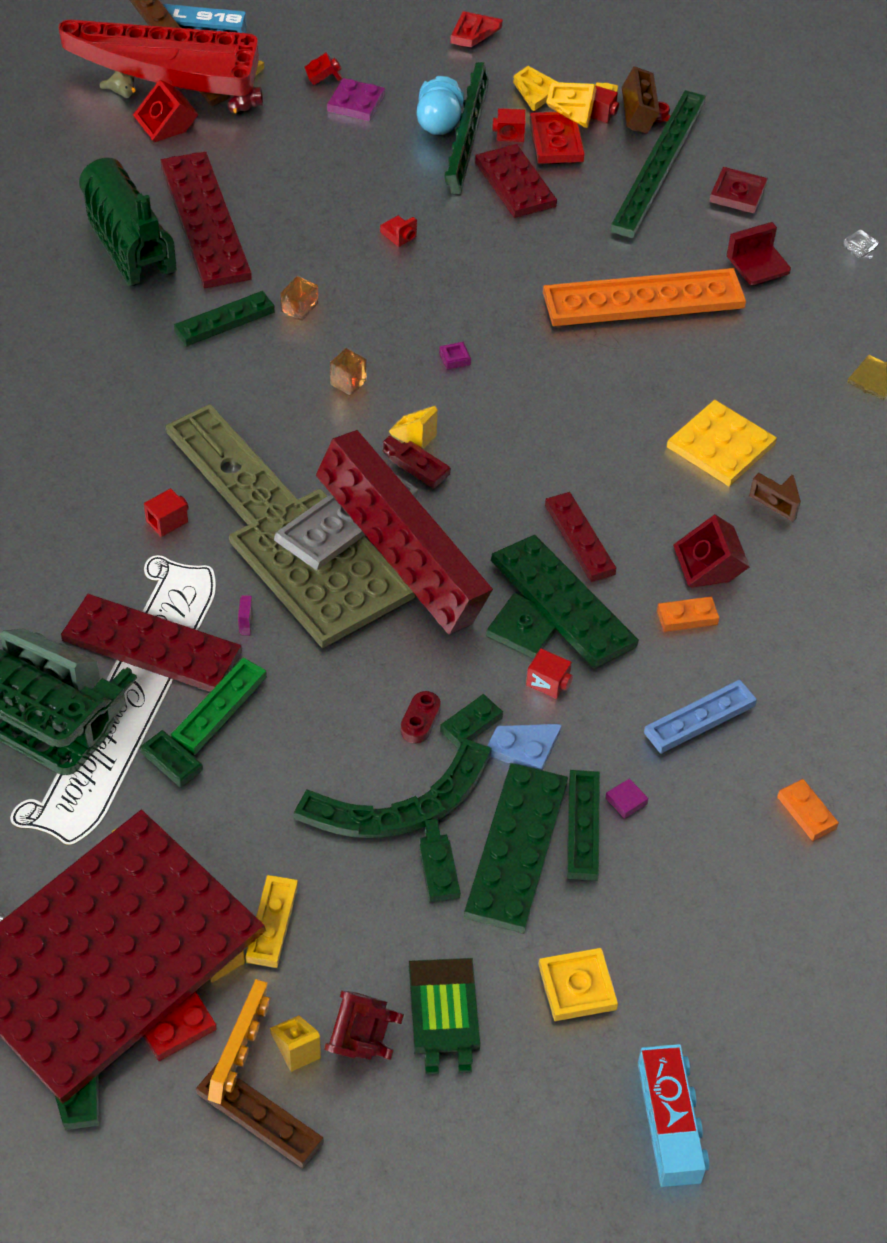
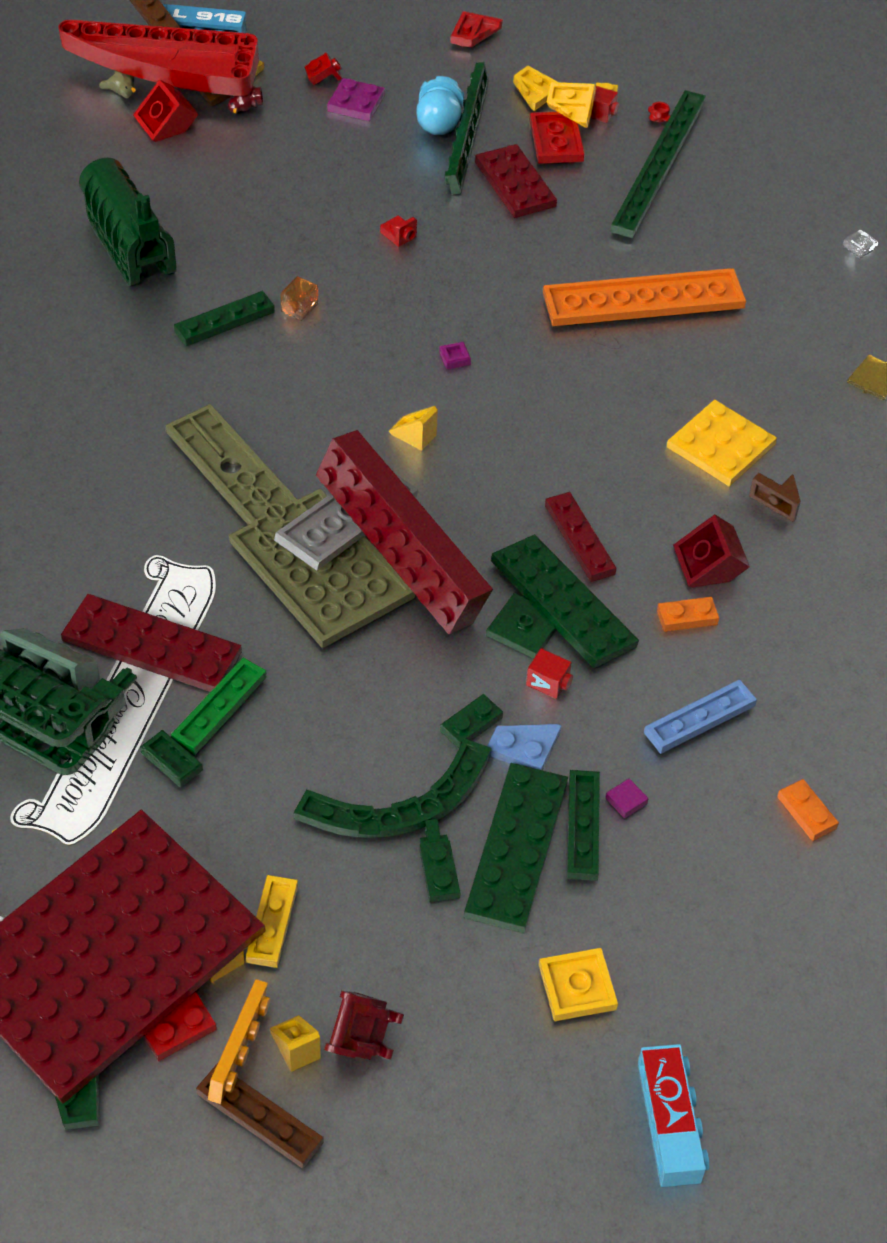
red brick [144,488,189,537] -> none
dark red plate [160,151,252,289] -> none
magenta tile [238,595,253,636] -> none
clear orange brick [330,348,366,396] -> none
dark red hinge [382,436,451,489] -> none
dark red plate [401,691,441,744] -> none
tile [409,958,480,1074] -> none
red brick [492,108,525,142] -> none
reddish brown brick [622,66,660,134] -> none
dark red plate [709,167,768,214] -> none
dark red bracket [726,222,791,285] -> none

